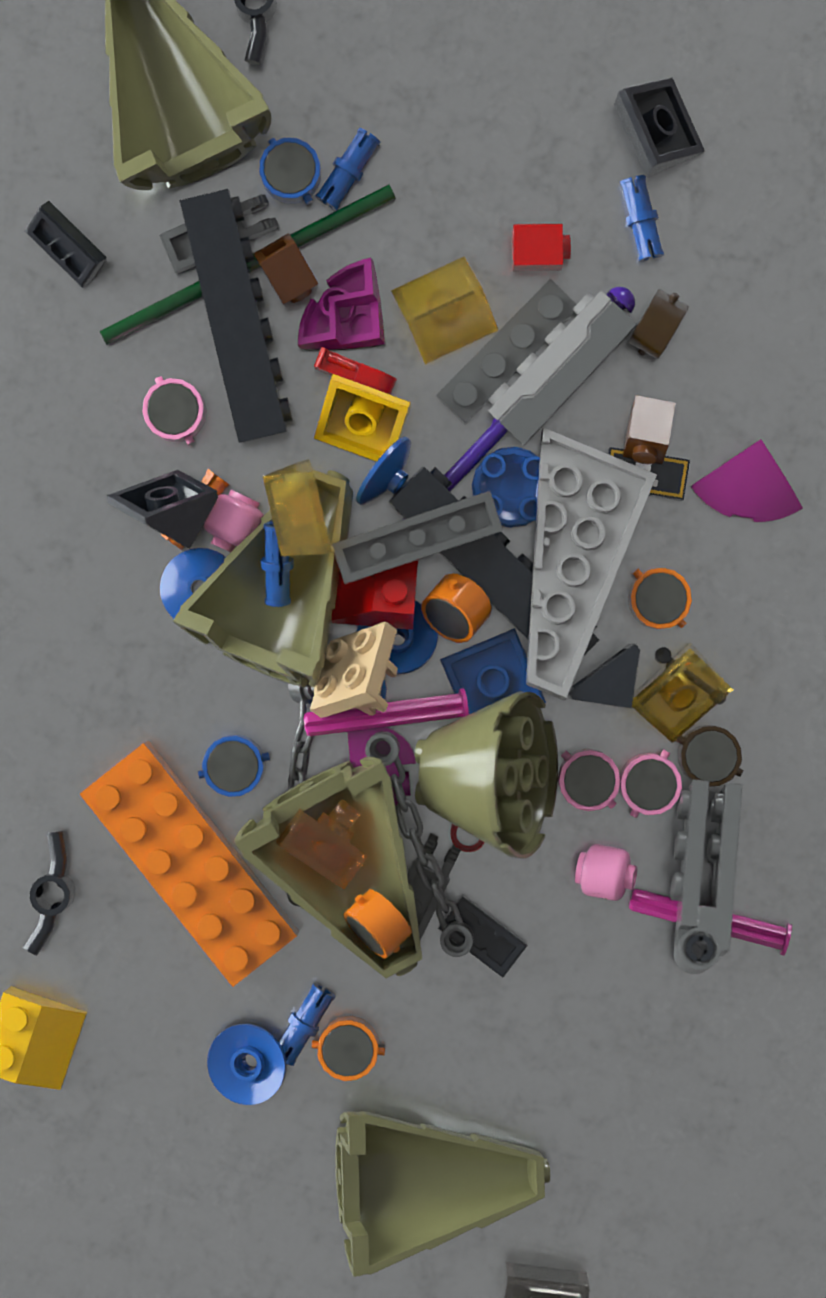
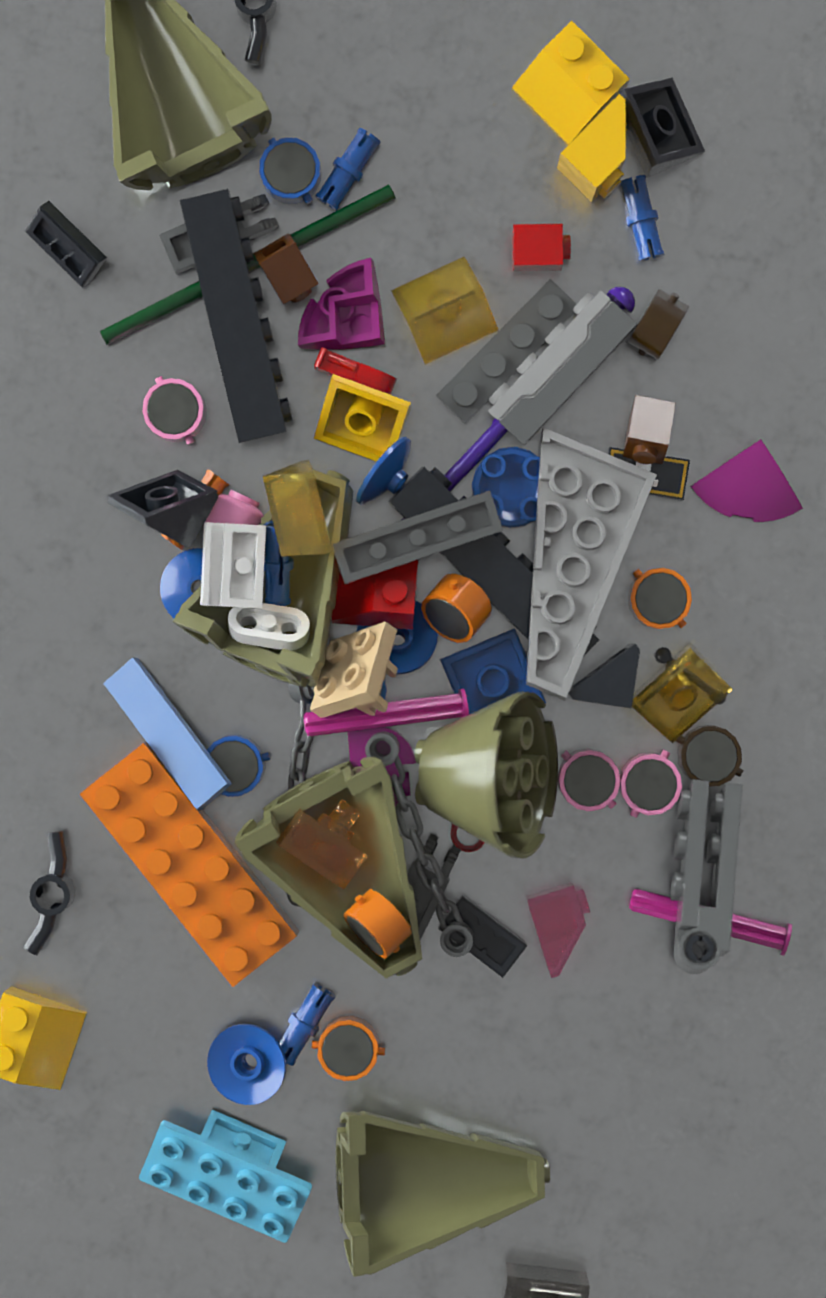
bright pink head [575,844,637,901] -> none
none -> medium blue tile [103,657,232,810]
none -> medium azure bracket [139,1109,312,1243]
none -> white plate [200,522,266,608]
none -> white plate [228,603,310,650]
none -> yellow slope [512,20,630,145]
none -> clear pink slope [526,882,590,978]
none -> yellow slope [557,94,626,202]

